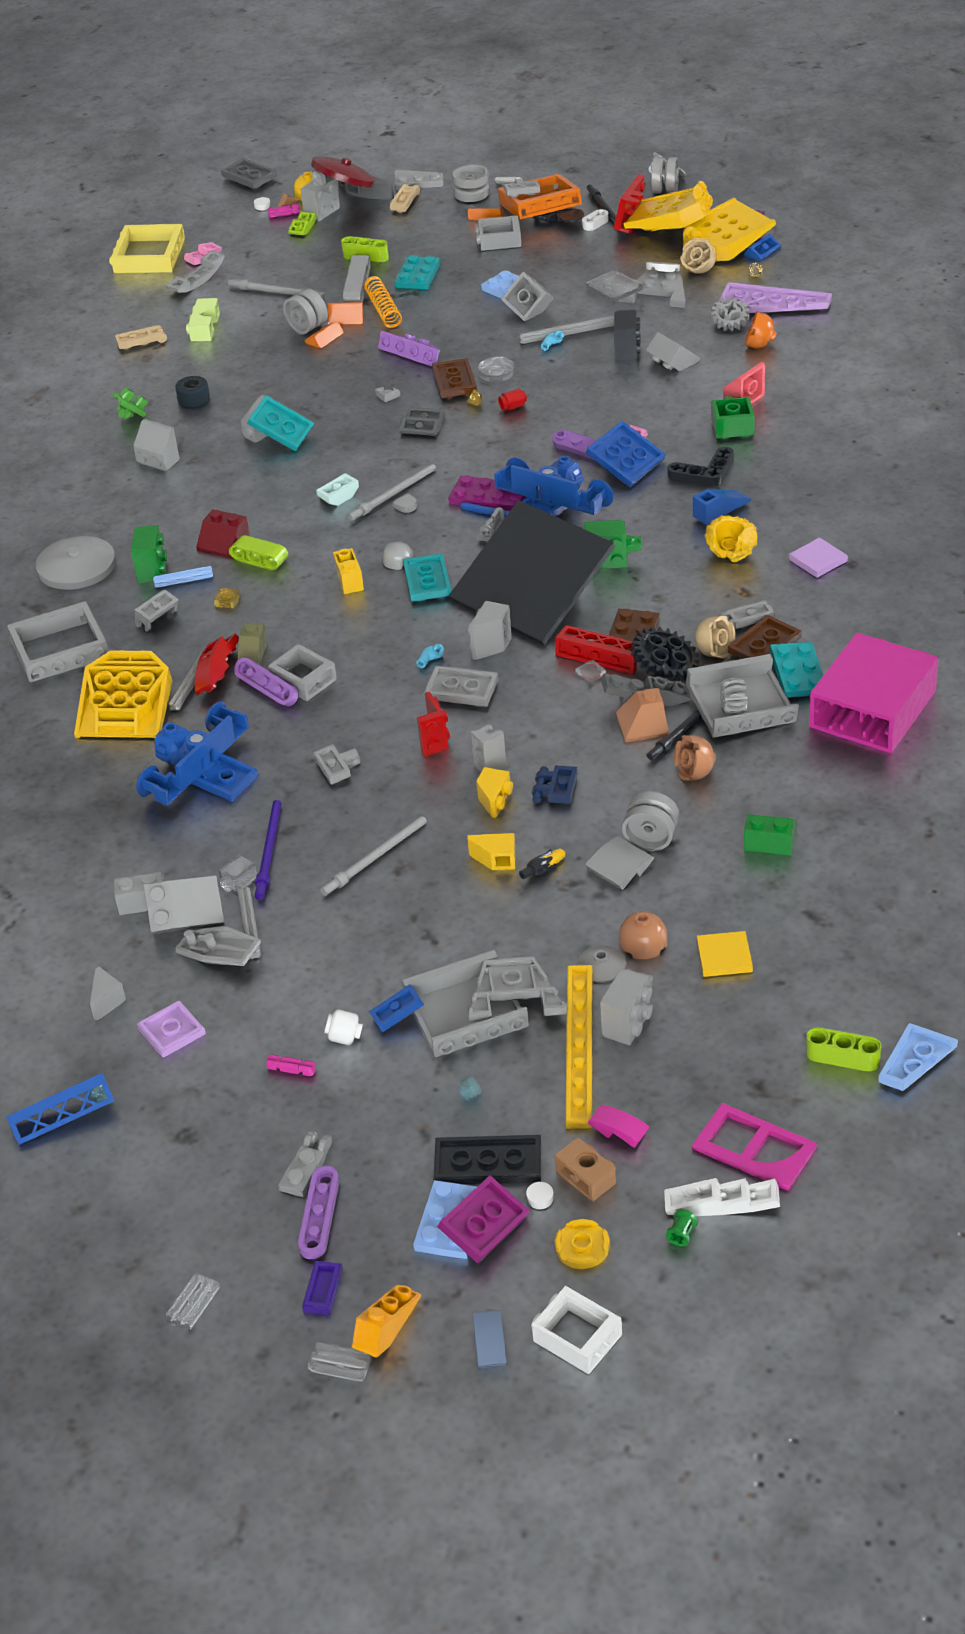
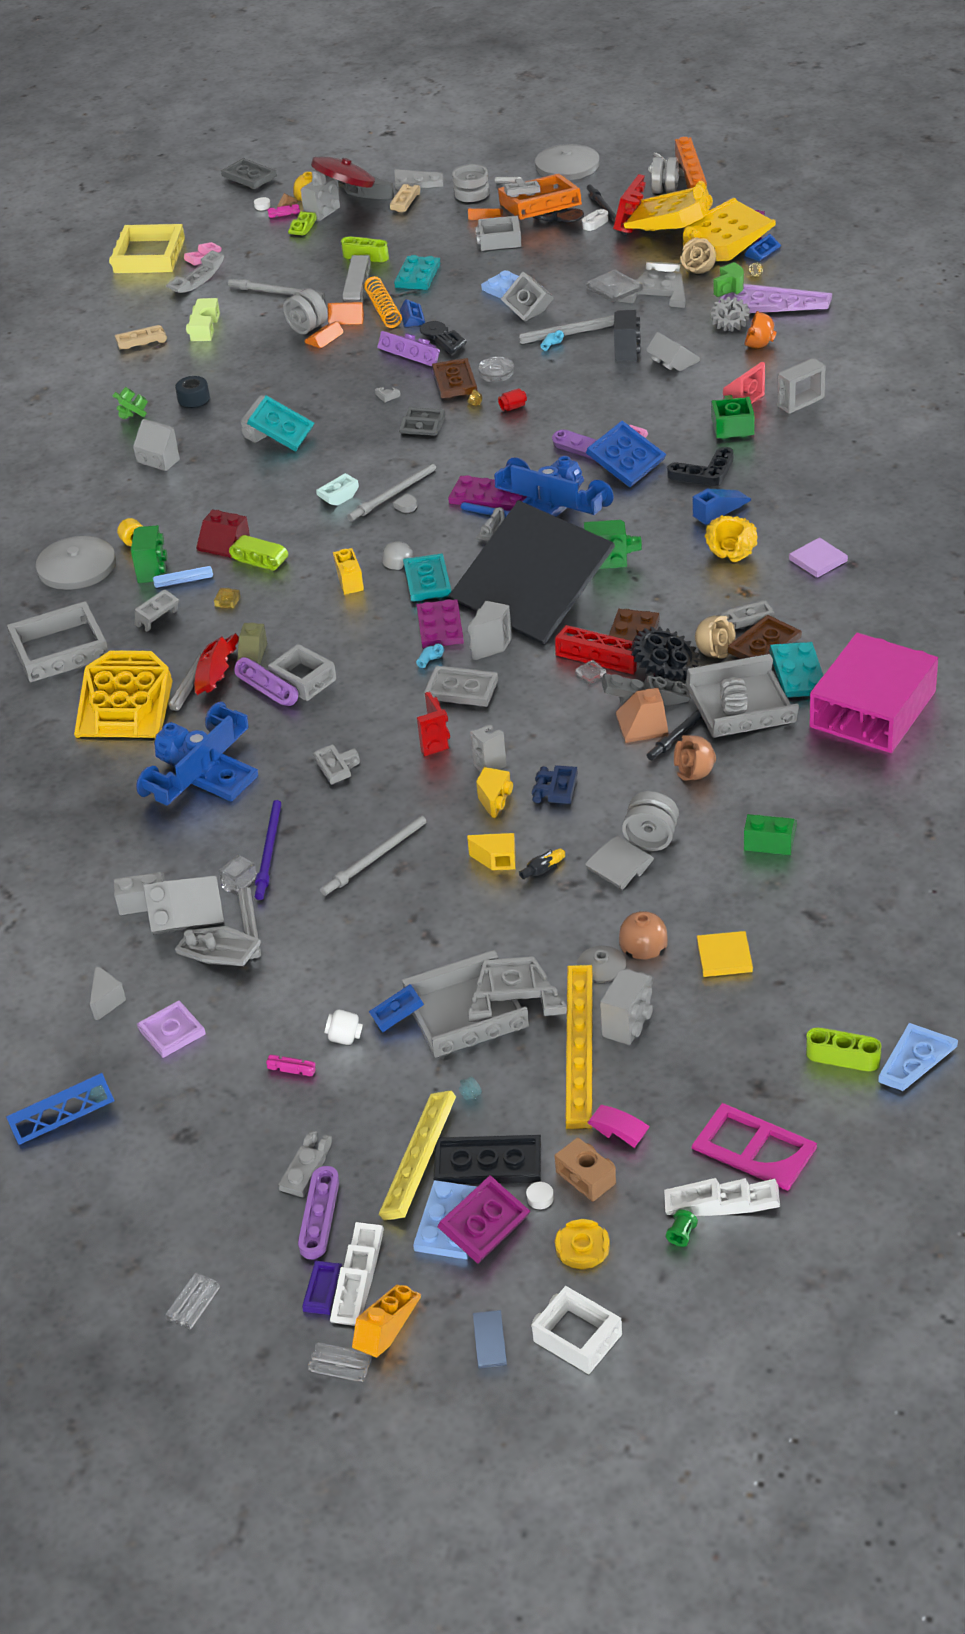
none -> yellow head [117,518,142,547]
none -> white slope [330,1222,384,1326]
none -> light yellow tile [379,1090,456,1220]
none -> blue slope [400,299,425,327]
none -> magenta plate [417,599,464,649]
none -> black piece [420,321,467,354]
none -> light grey dish [535,144,599,180]
none -> orange arch [675,137,707,189]
none -> bright green brick [713,262,744,297]
none -> light grey window [777,358,826,414]

